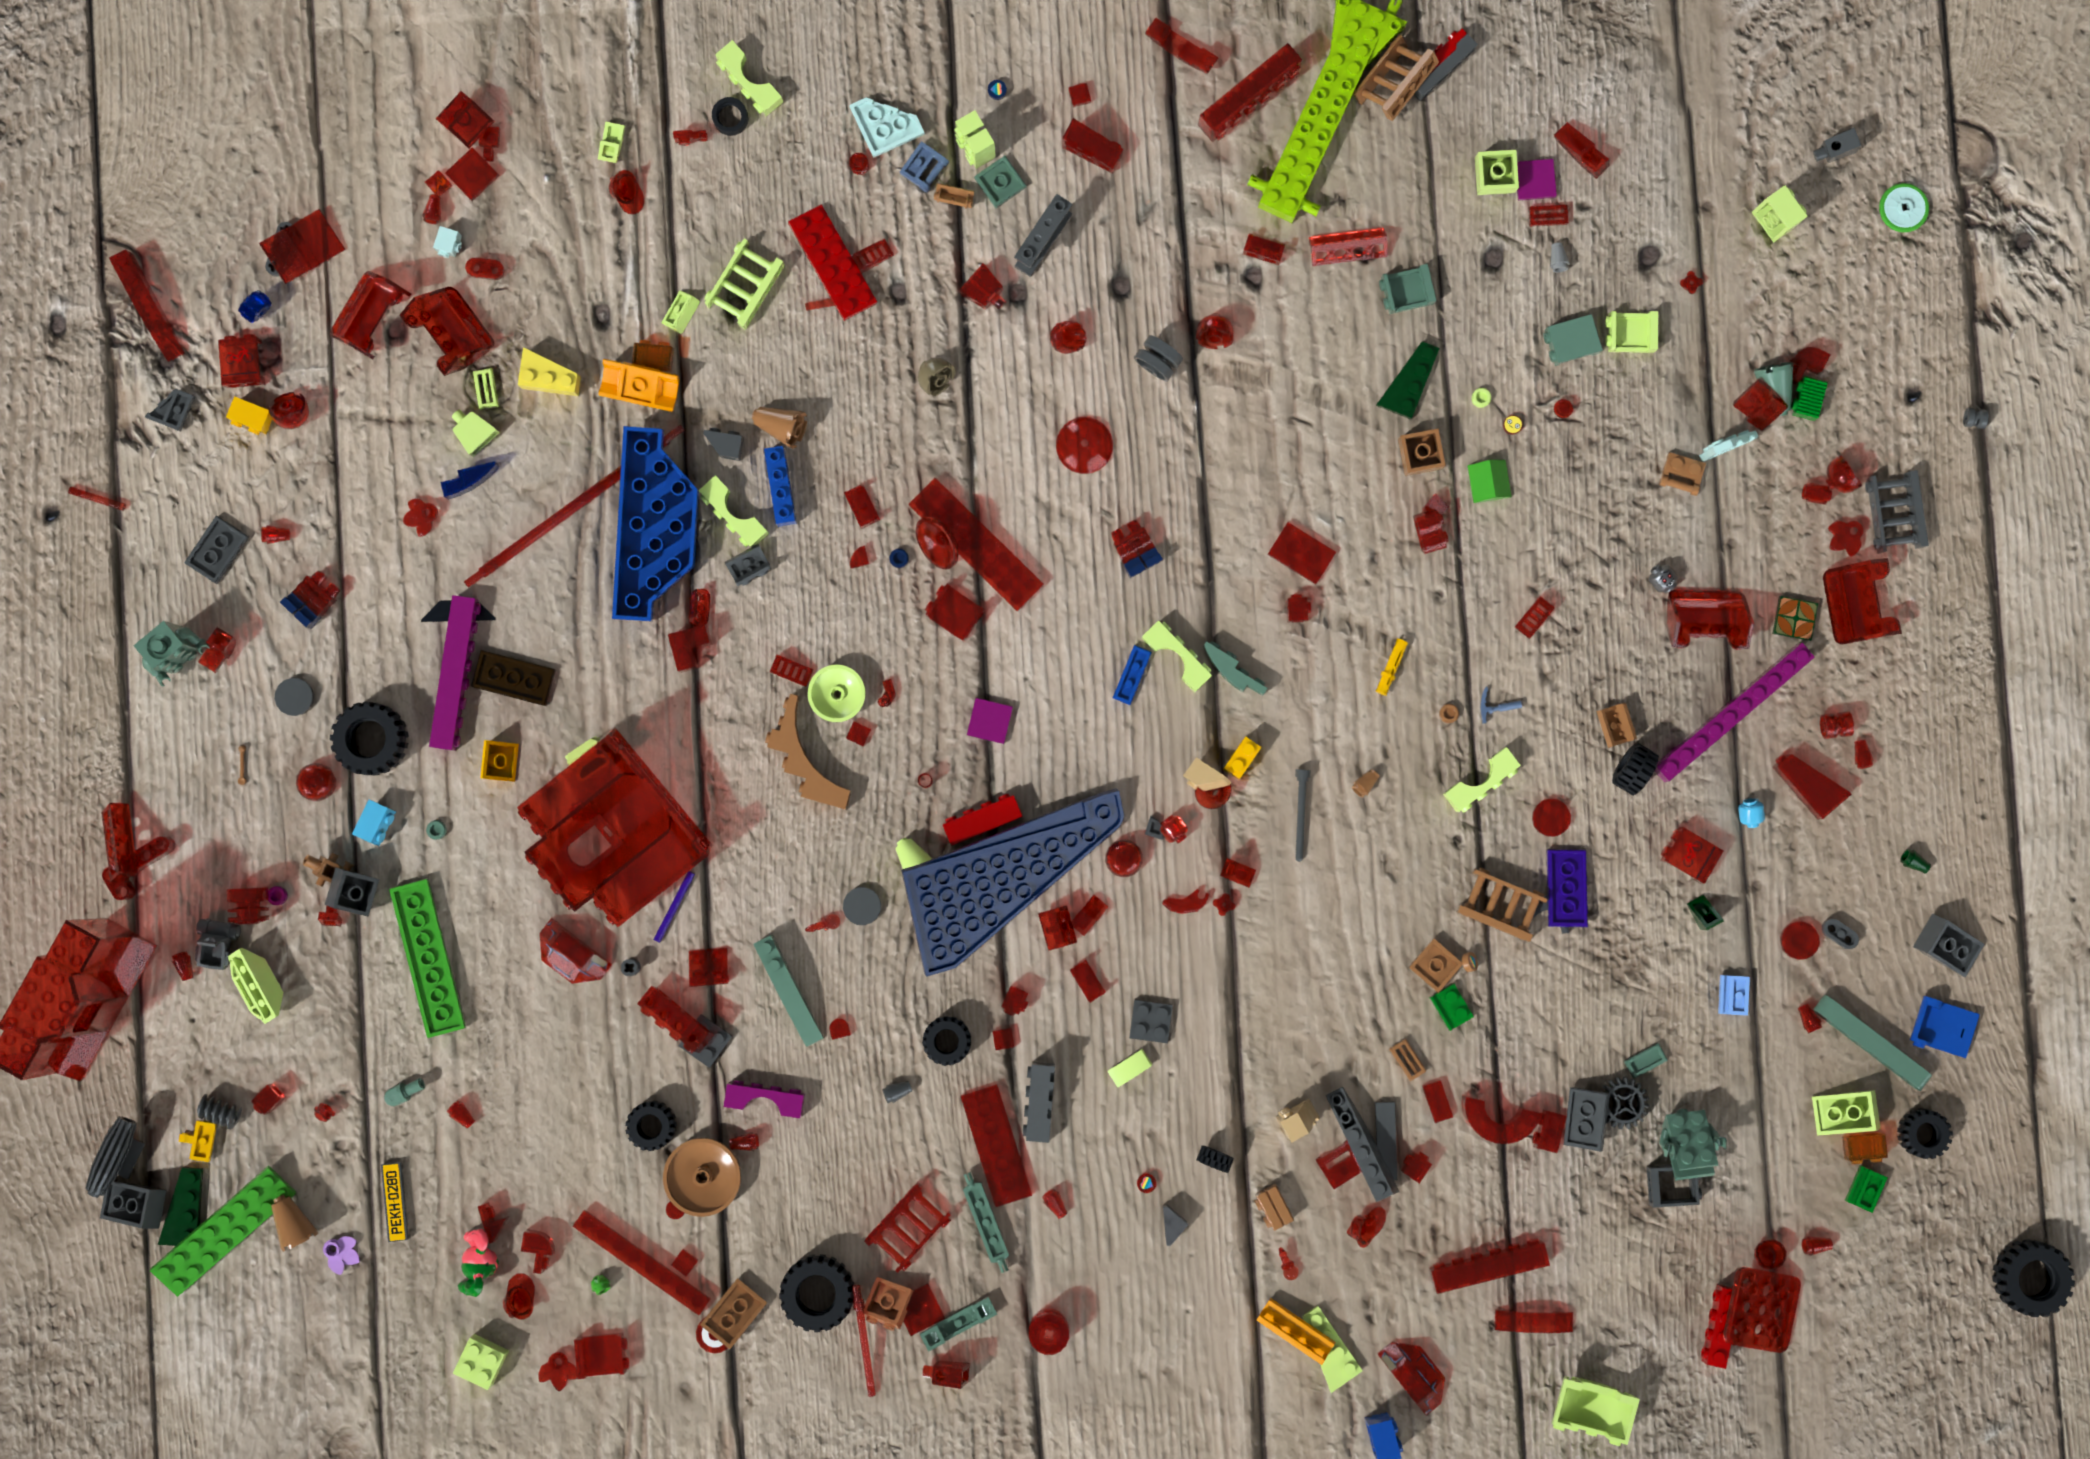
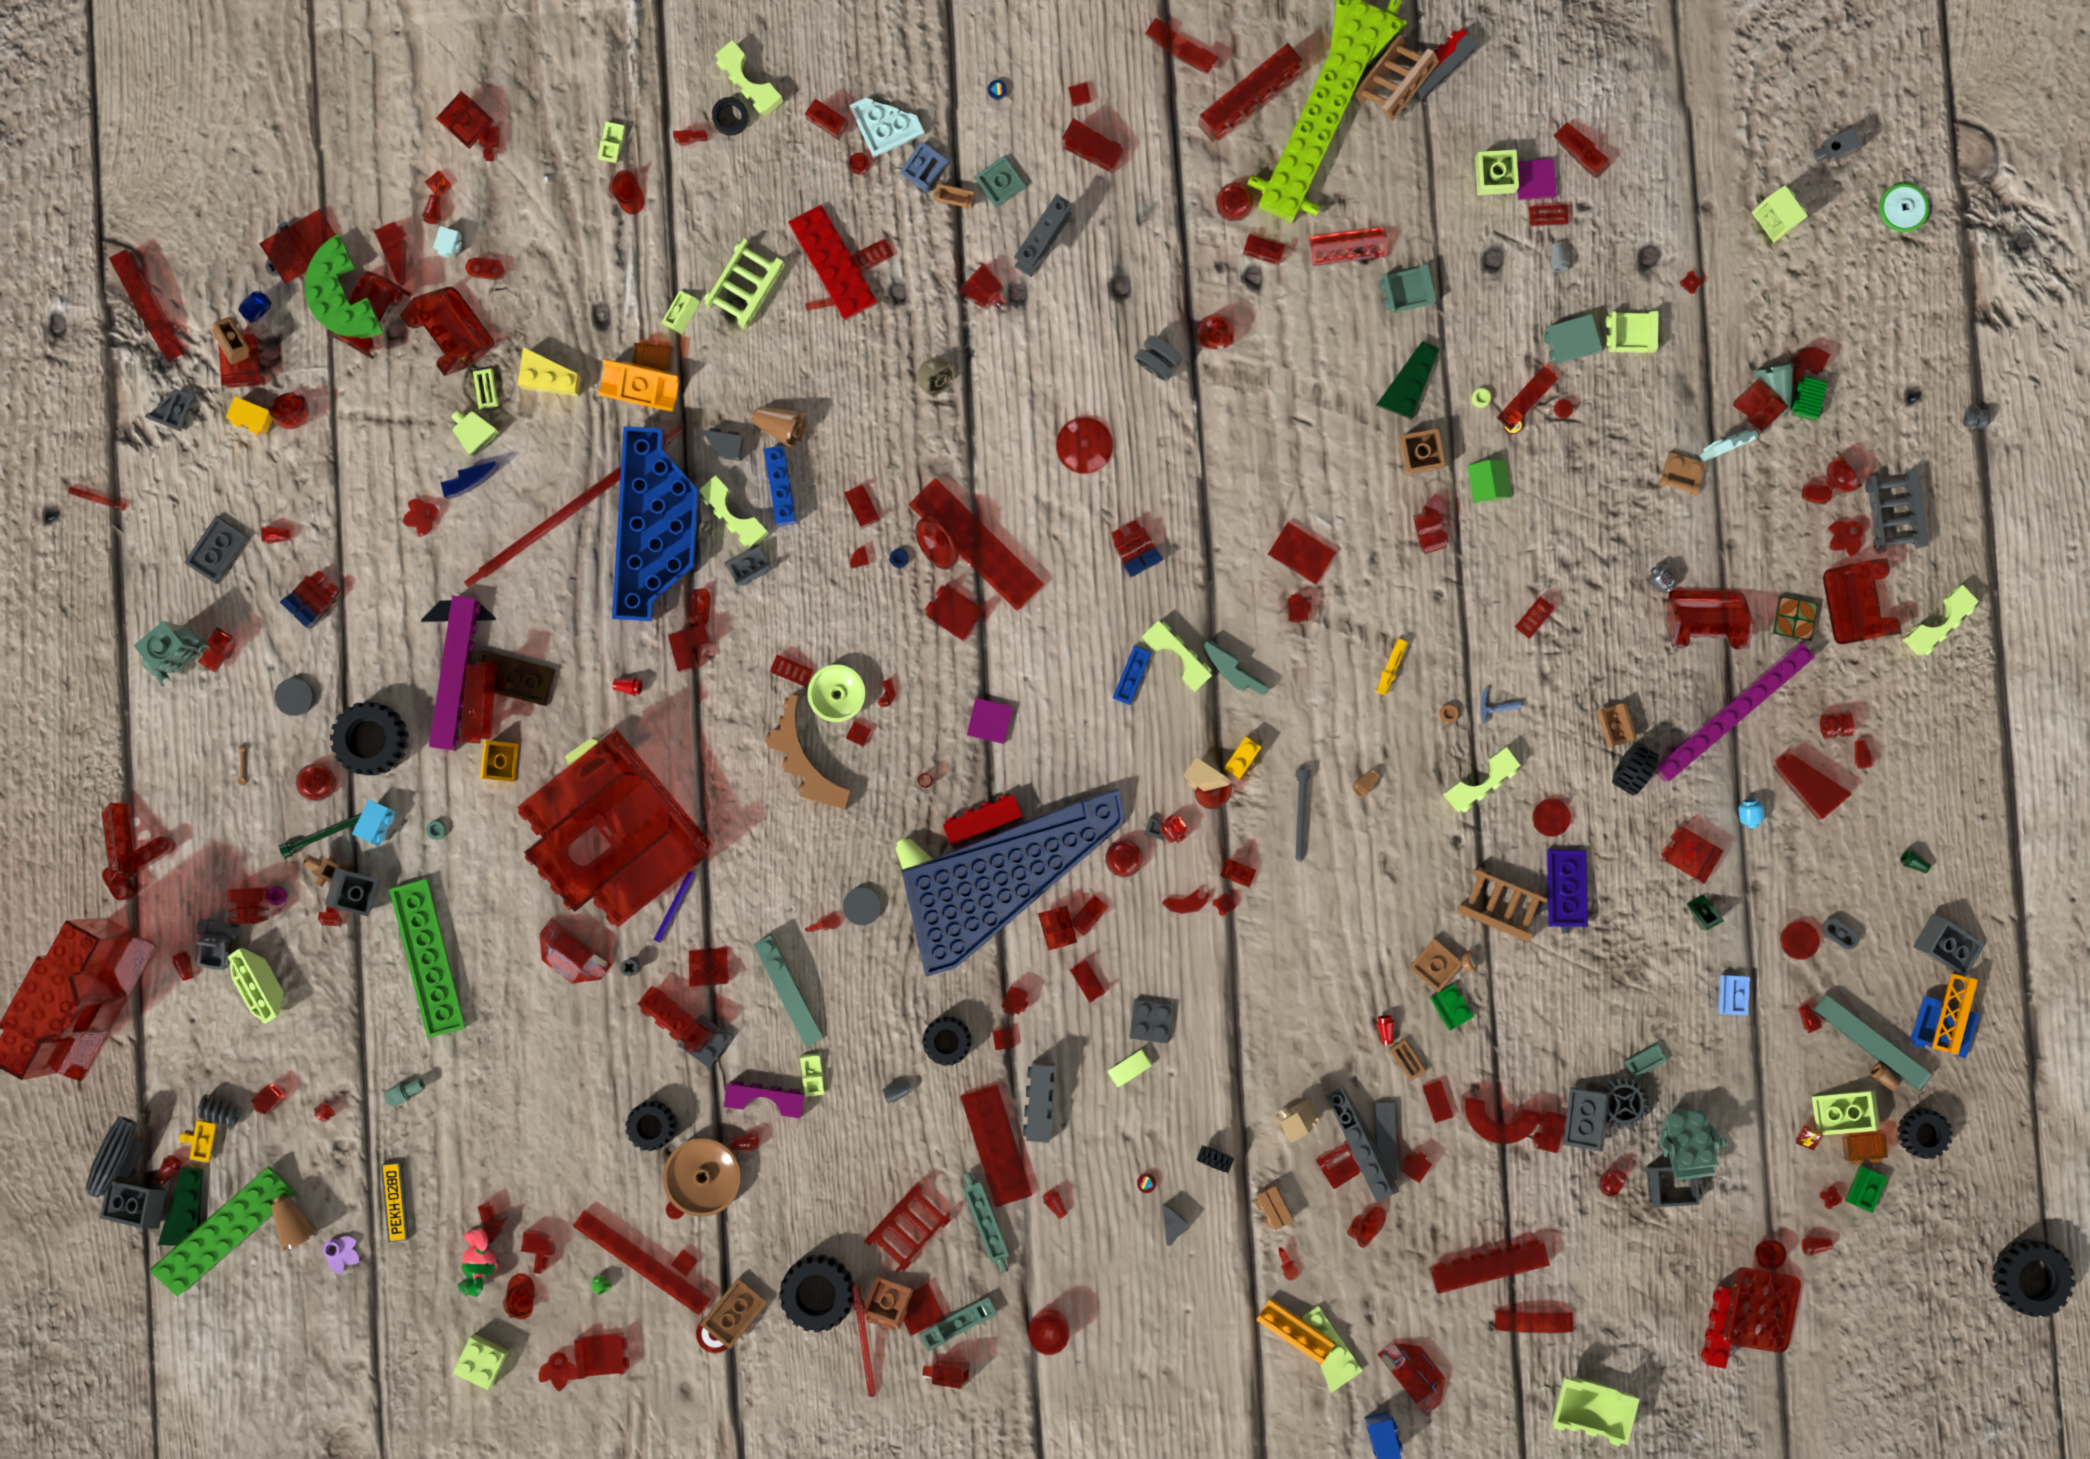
clear red tile [445,147,500,201] -> none
clear red cone [446,1100,475,1129] -> none
clear red tile [829,1018,851,1040] -> none
yellowish green piece [954,110,996,169] -> none
clear red hair [1050,320,1087,354] -> none
none -> clear red cone [155,1155,182,1185]
none -> medium nougat brick [212,317,249,364]
none -> dark green piece [279,813,362,859]
none -> bright green plate [305,234,384,339]
none -> clear red slope [374,221,407,286]
none -> clear red fence [461,661,497,744]
none -> red cone [612,677,643,696]
none -> yellowish green slope [800,1053,824,1097]
none -> clear red brick [805,98,848,140]
none -> clear red cylinder [1216,182,1253,222]
none -> red cone [1376,1015,1395,1045]
none -> clear red slope [1497,365,1559,431]
none -> clear red hair [1599,1168,1626,1197]
none -> clear red tile [1795,1125,1822,1150]
none -> clear red plate [1819,1186,1843,1209]
none -> medium nougat cone [1870,1063,1900,1091]
none -> yellowish green arch [1902,585,1979,656]
none -> light orange fence [1931,973,1978,1055]

